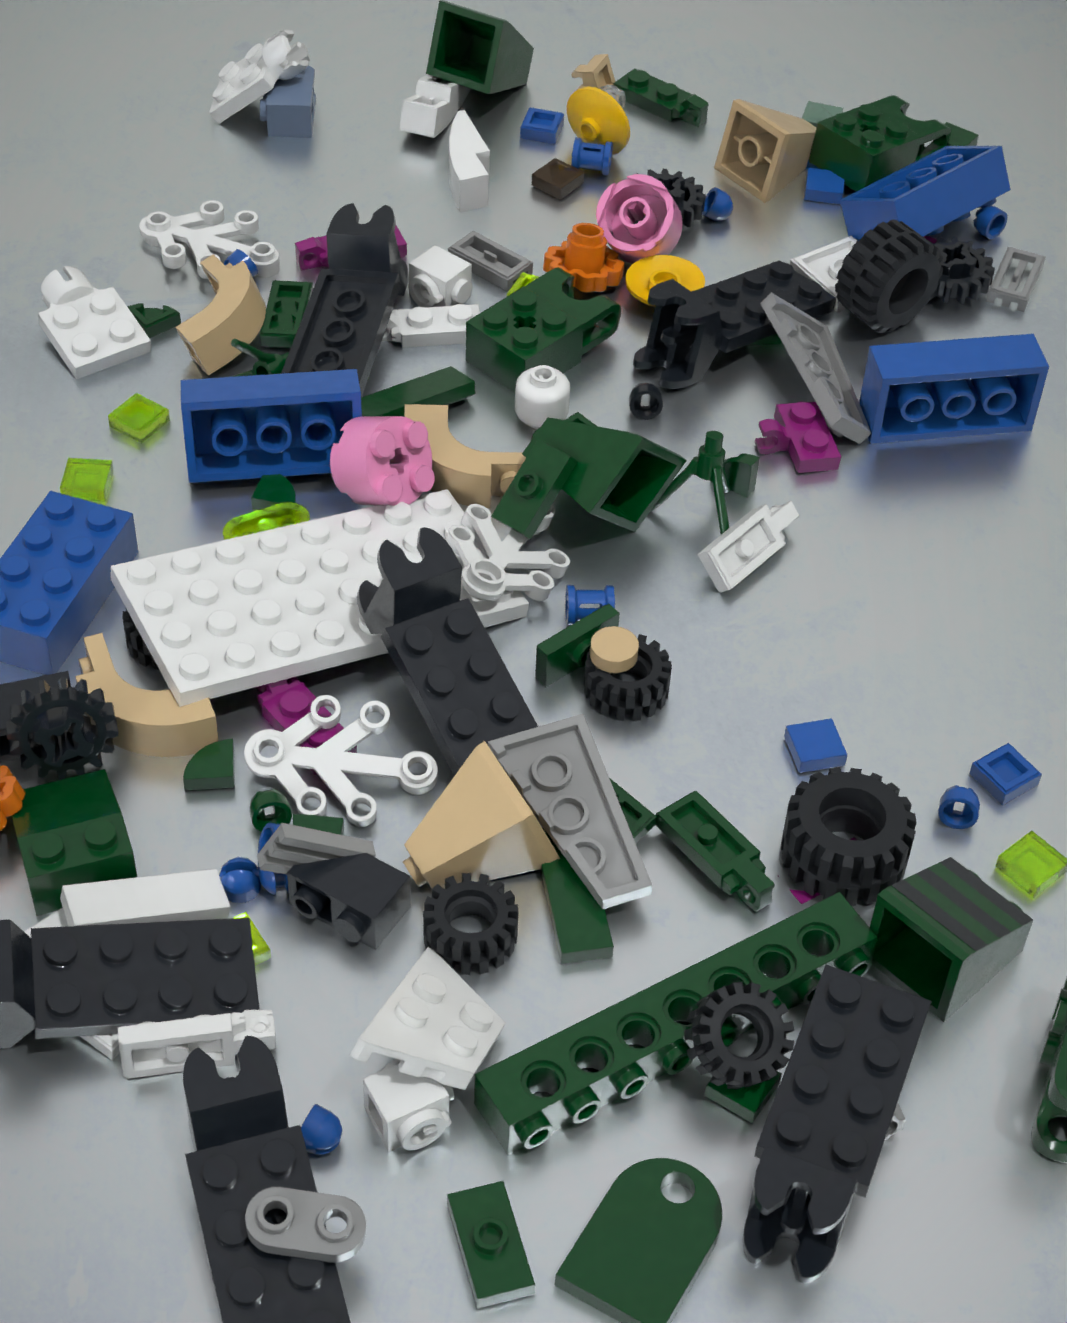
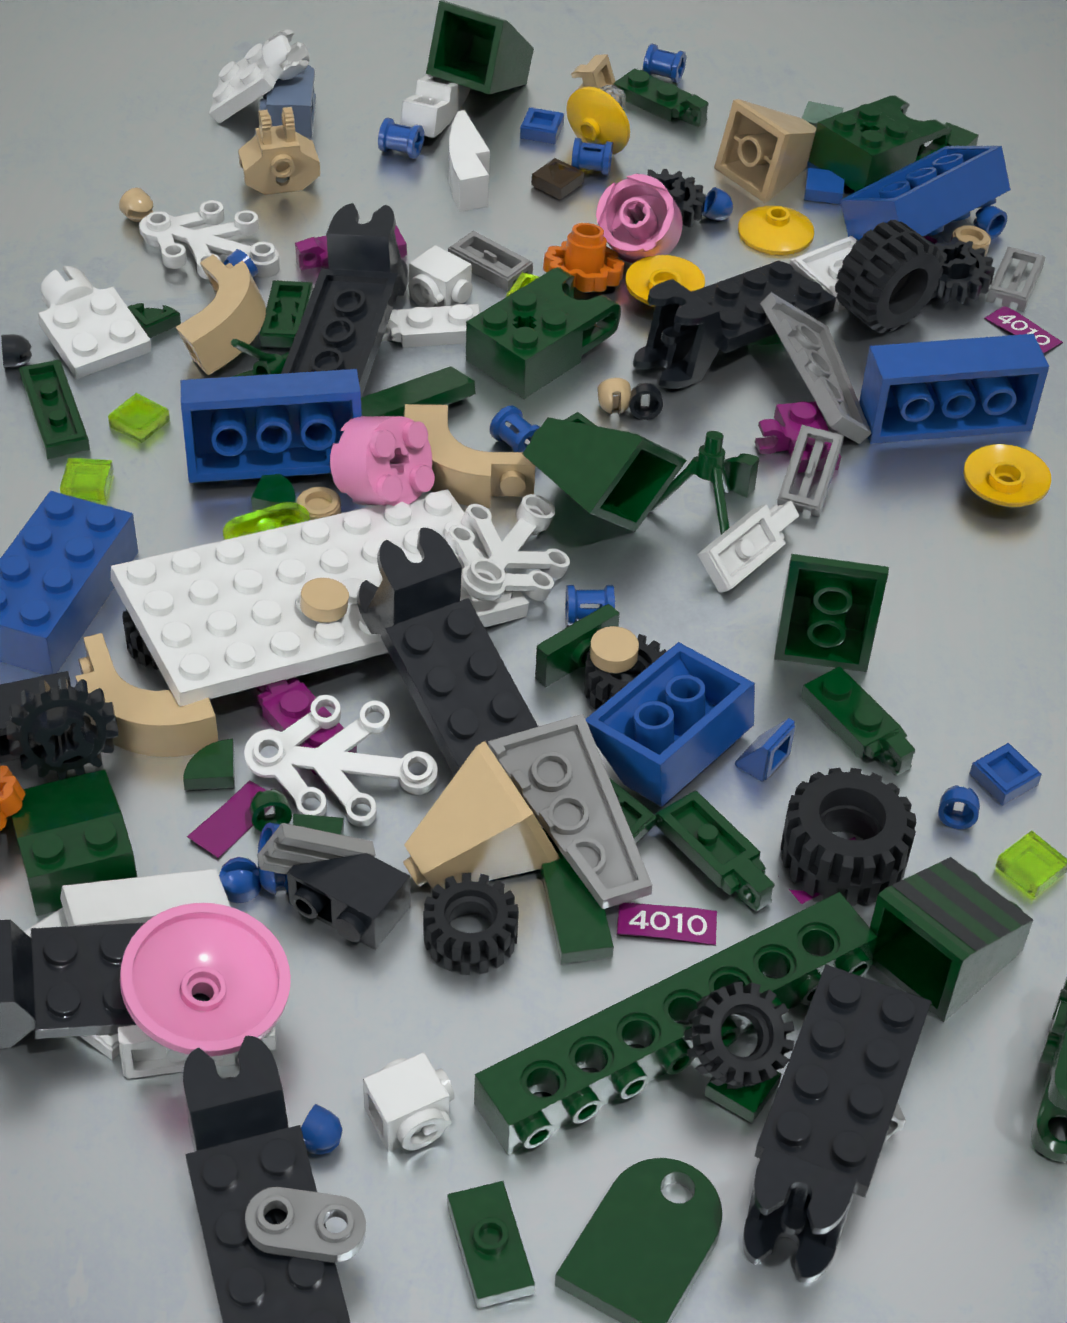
white wing [349,947,506,1090] -> none
dark green plate [491,439,577,539] -> none
white head [515,365,570,429] -> none
blue tile [784,718,848,773] -> none
none -> black hinge [1,334,32,368]
none -> dark green tile [19,359,90,459]
none -> tan hinge [119,188,153,223]
none -> bright pink dish [120,903,291,1056]
none -> magenta sticker [187,780,272,858]
none -> tan hinge [238,107,320,195]
none -> tan tile [296,487,341,522]
none -> tan tile [300,578,349,622]
none -> blue bush [378,118,424,159]
none -> blue bush [490,405,540,452]
none -> blue slope [586,642,755,807]
none -> tan hinge [597,378,631,414]
none -> magenta sticker [617,903,717,945]
none -> blue bush [643,44,687,84]
none -> blue slope [735,718,795,782]
none -> yellow dish [738,206,814,255]
none -> dark green slope [774,554,889,672]
none -> light grey tile [777,425,844,517]
none -> dark green hinge [801,666,915,776]
none -> tan tile [950,225,991,256]
none -> yellow dish [963,444,1051,507]
none -> magenta sticker [984,306,1063,353]

